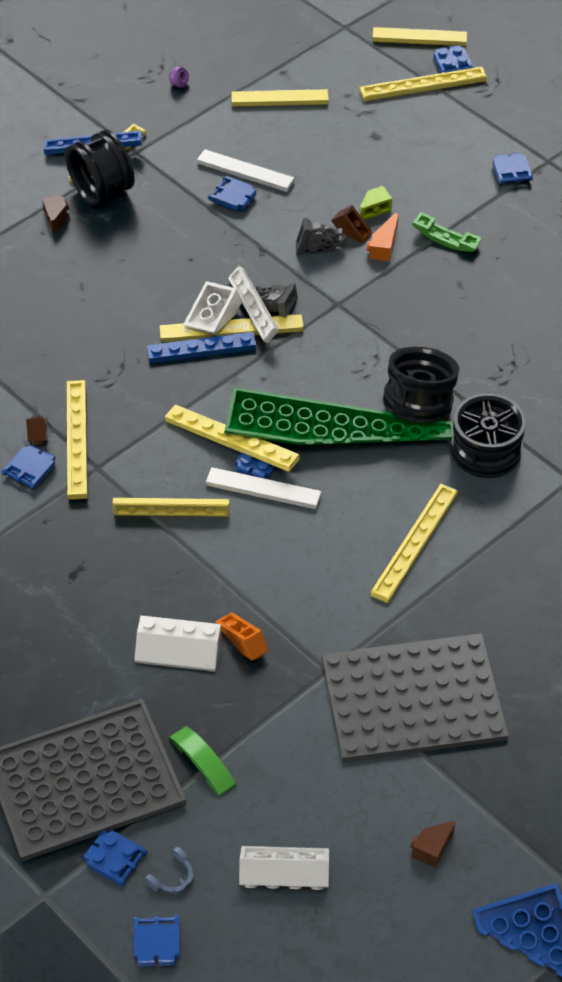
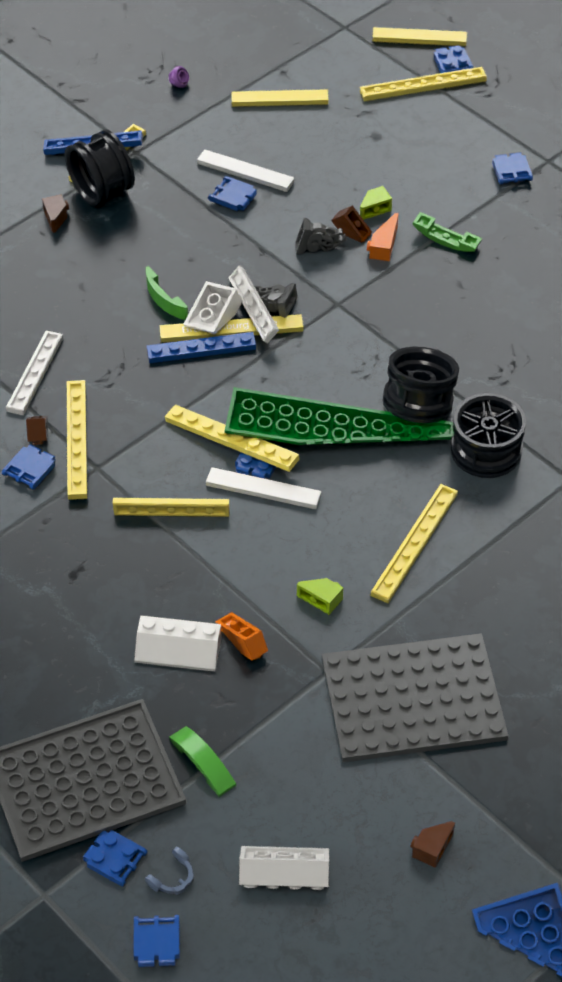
none -> white tile [6,331,63,416]
none -> bright green slope [146,266,188,320]
none -> lime slope [297,578,343,615]

